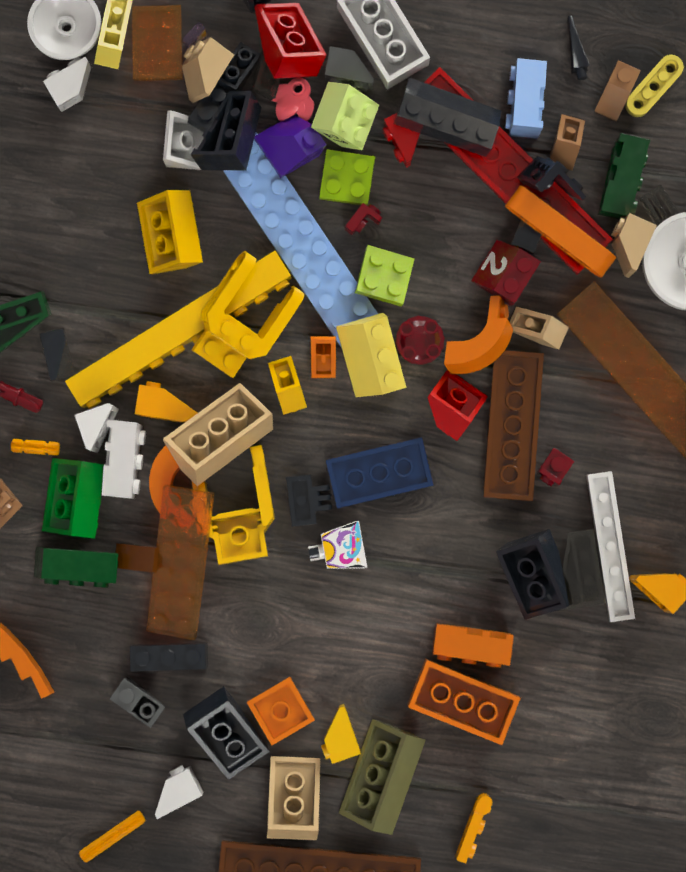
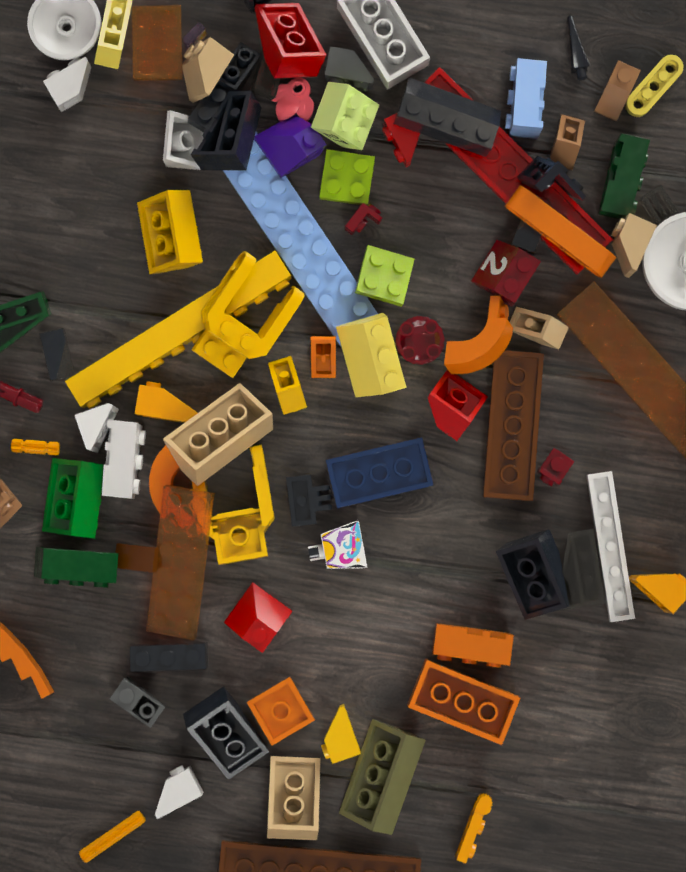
none -> red slope [224,582,293,653]

